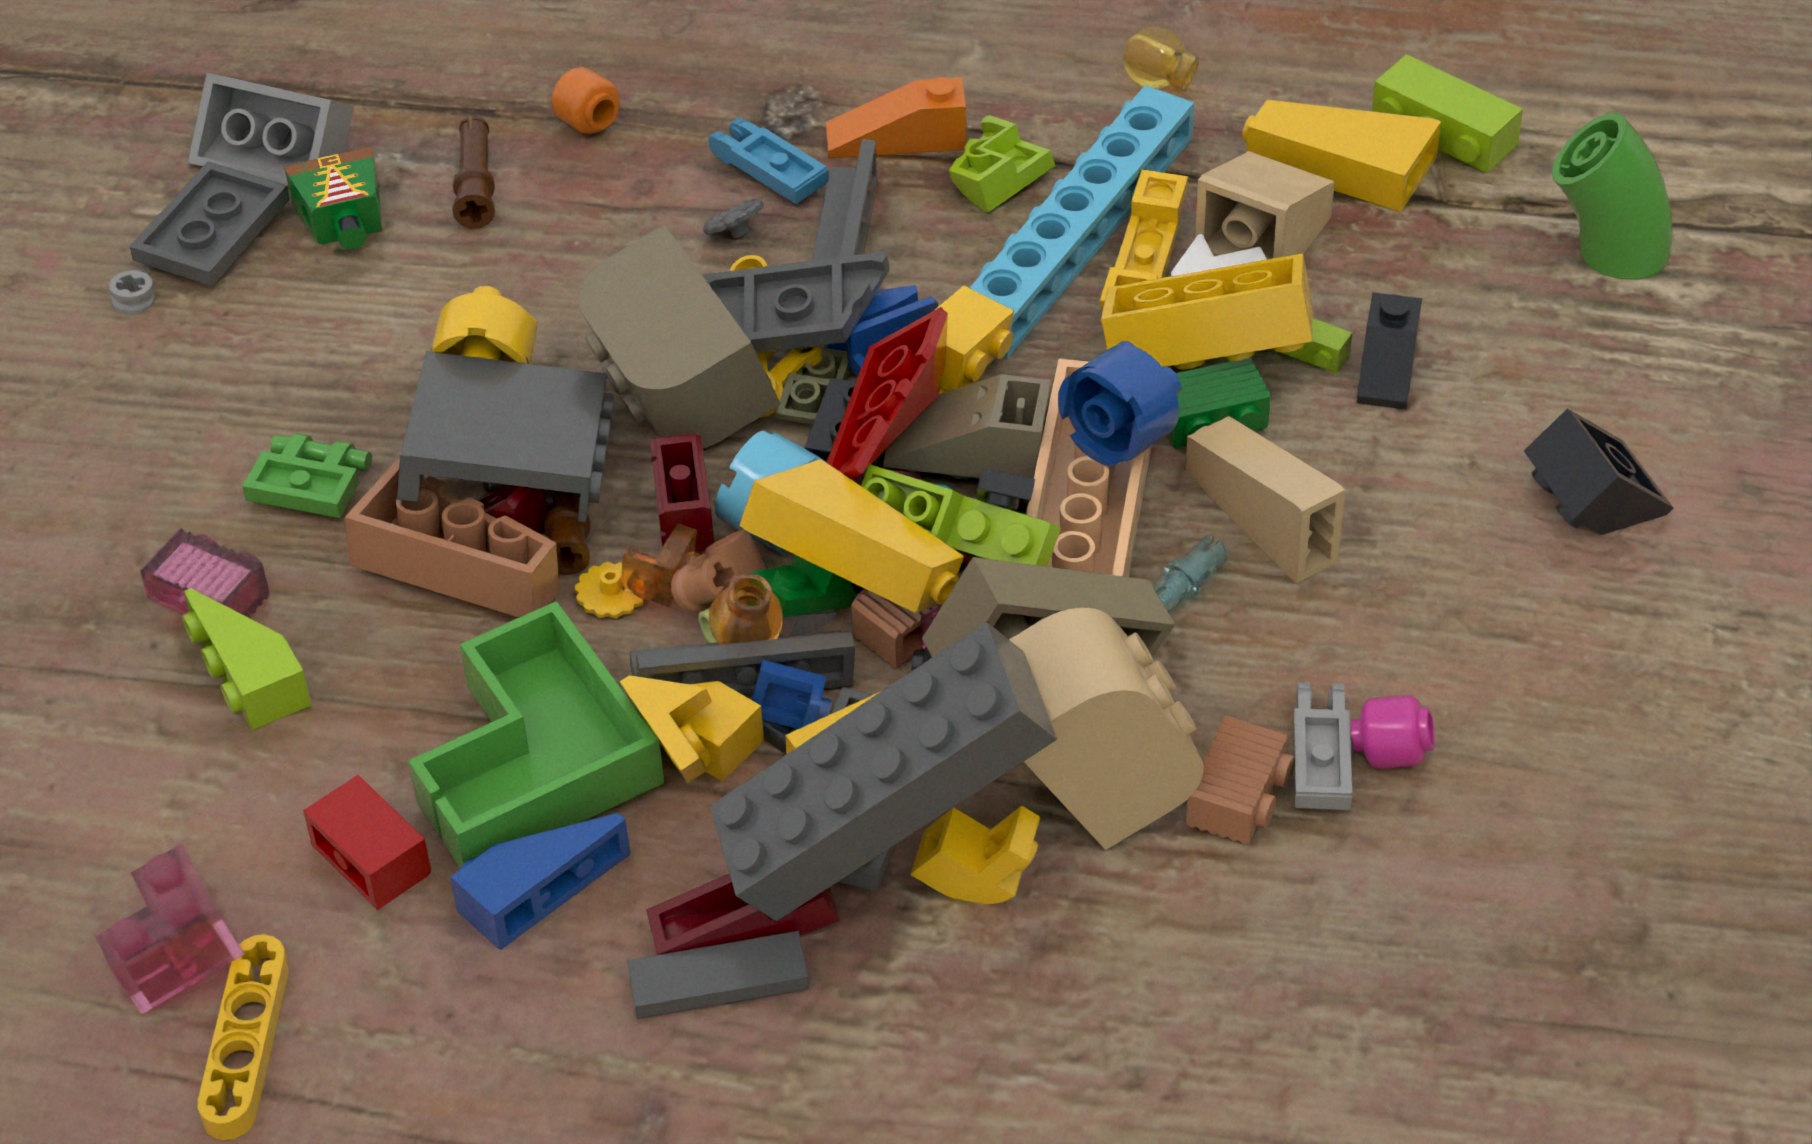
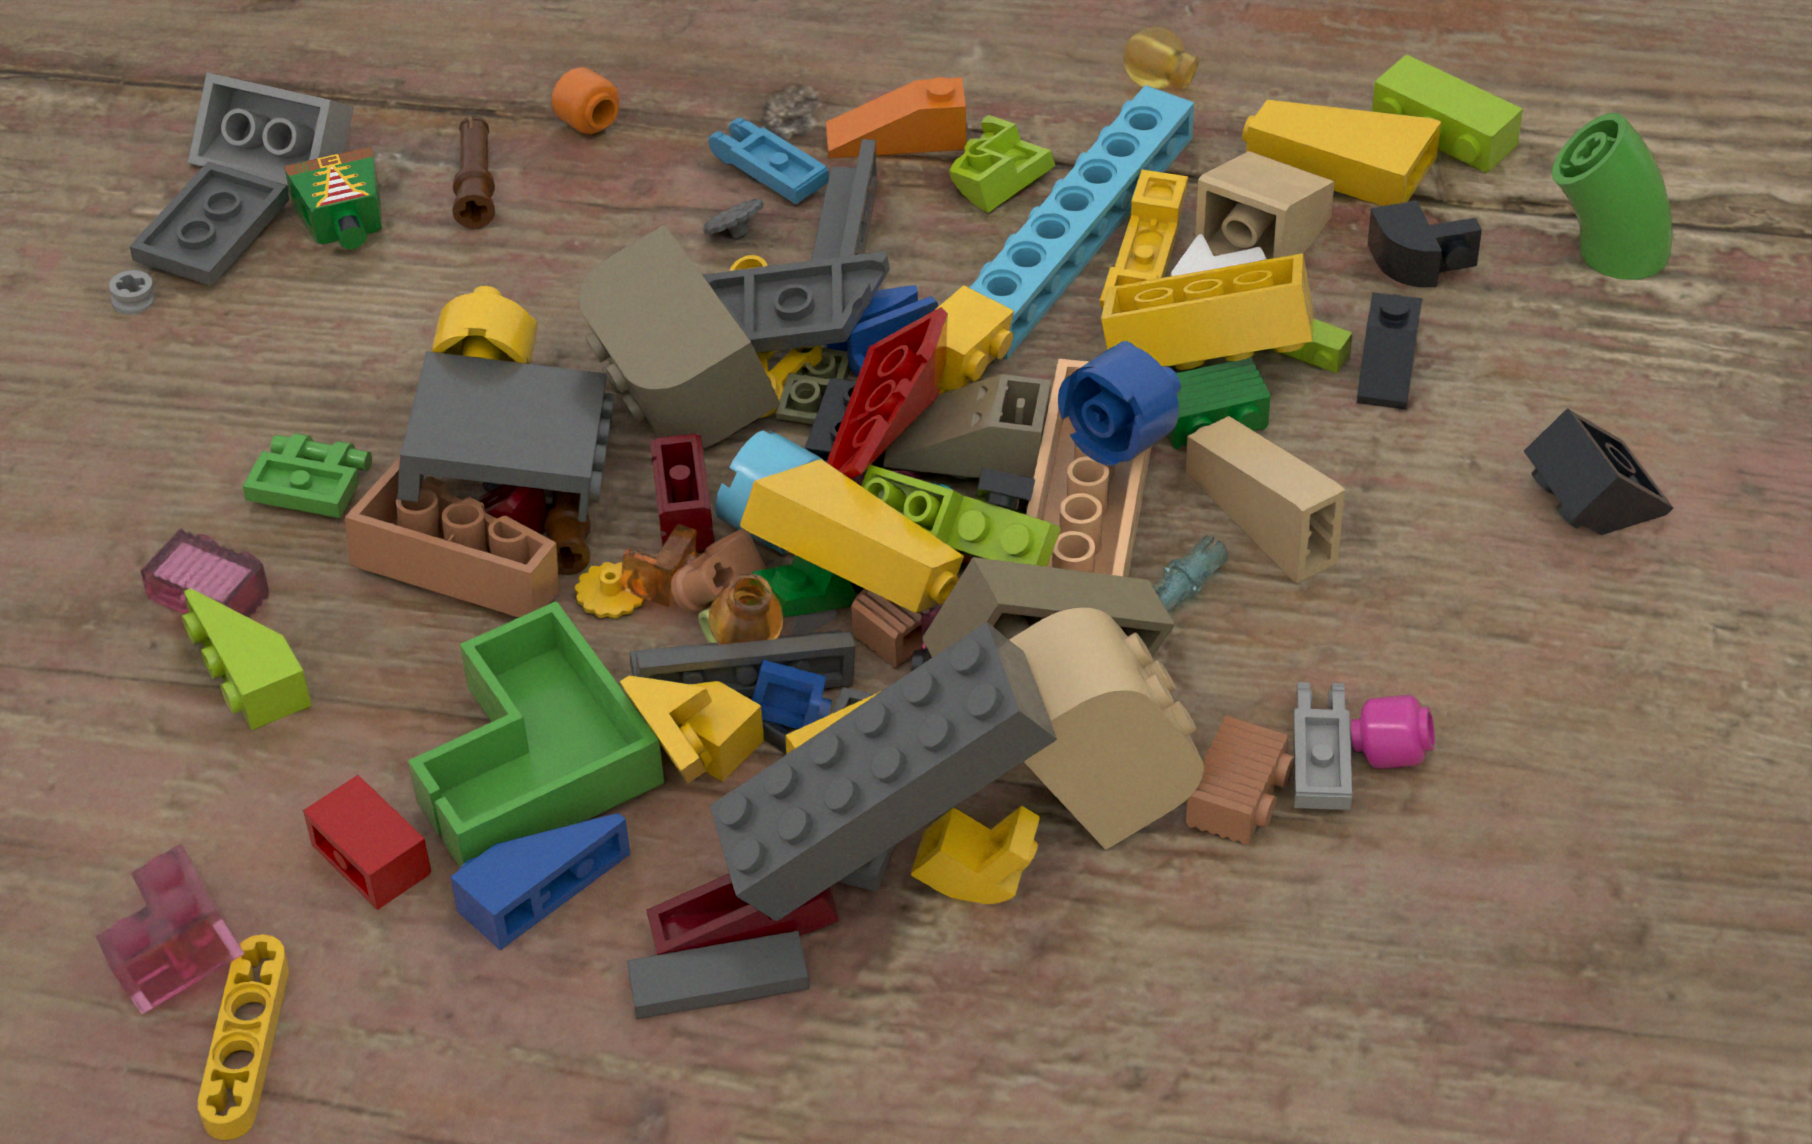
none -> black brick [1367,200,1482,288]

